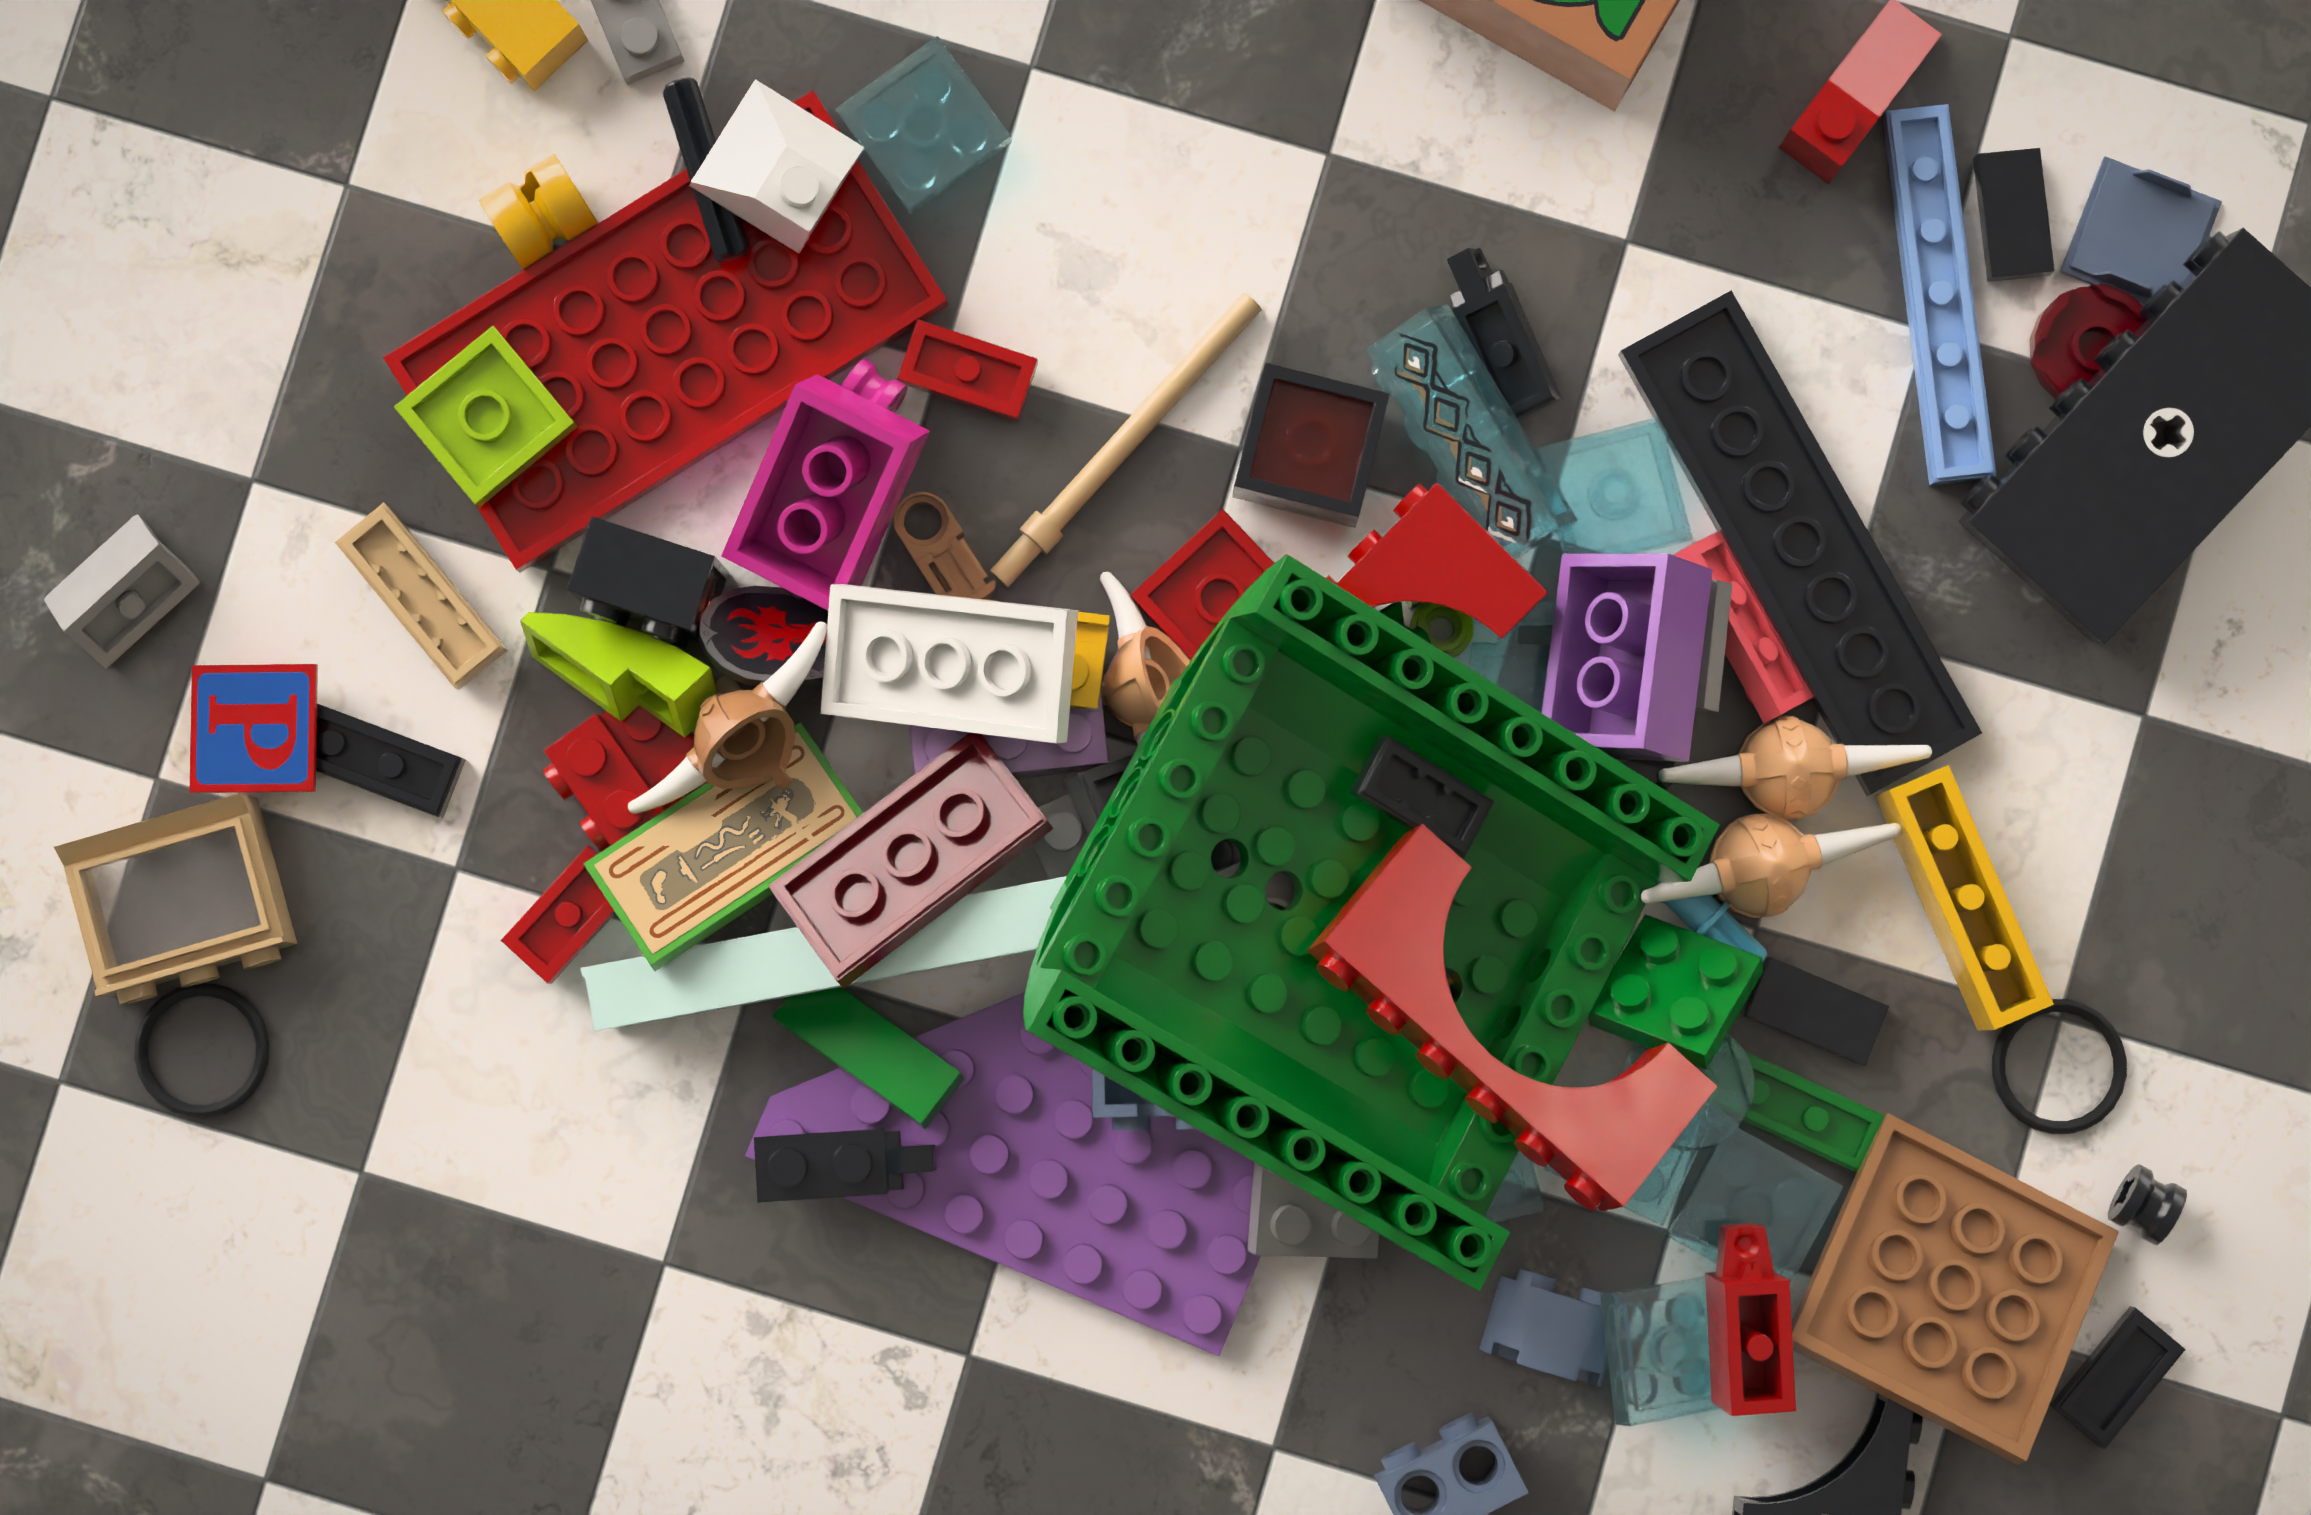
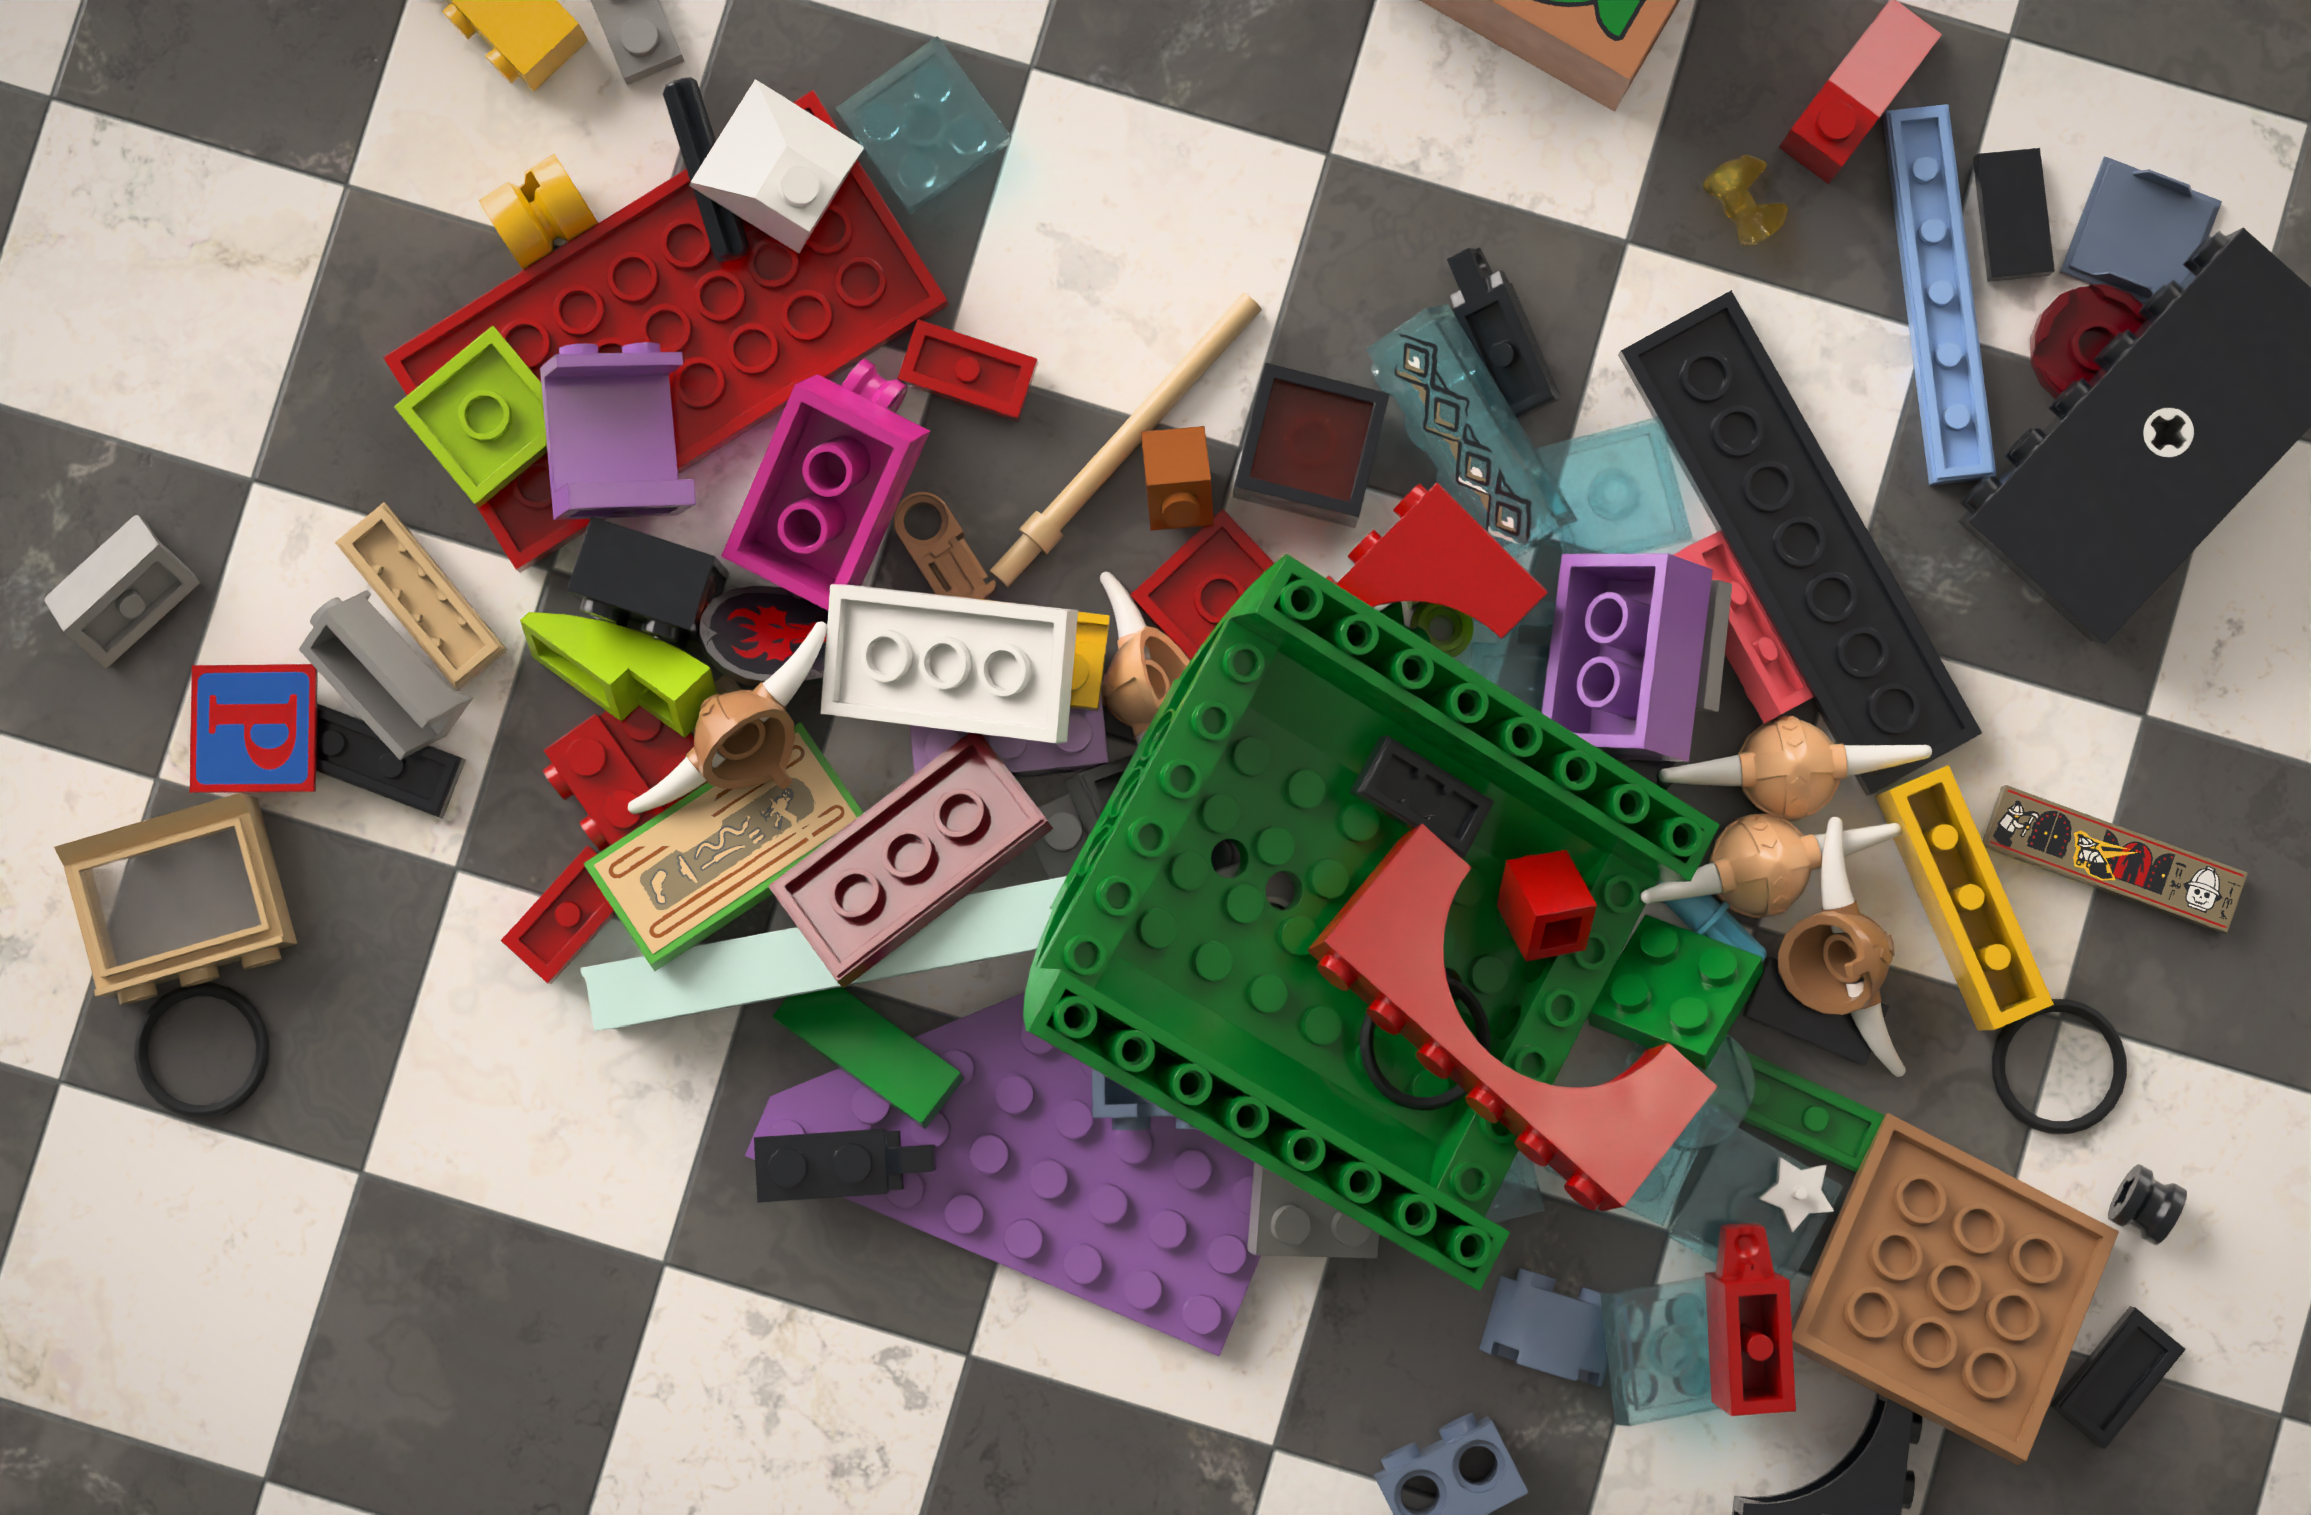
none -> light grey window [298,590,474,760]
none -> medium lavender panel [540,342,696,520]
none -> dark orange brick [1141,426,1214,531]
none -> black tyre [1360,976,1491,1111]
none -> red brick [1496,850,1597,961]
none -> clear yellow piece [1703,154,1788,247]
none -> white piece [1757,1157,1834,1232]
none -> medium nougat helmet [1778,817,1906,1077]
none -> tile [1982,785,2248,934]

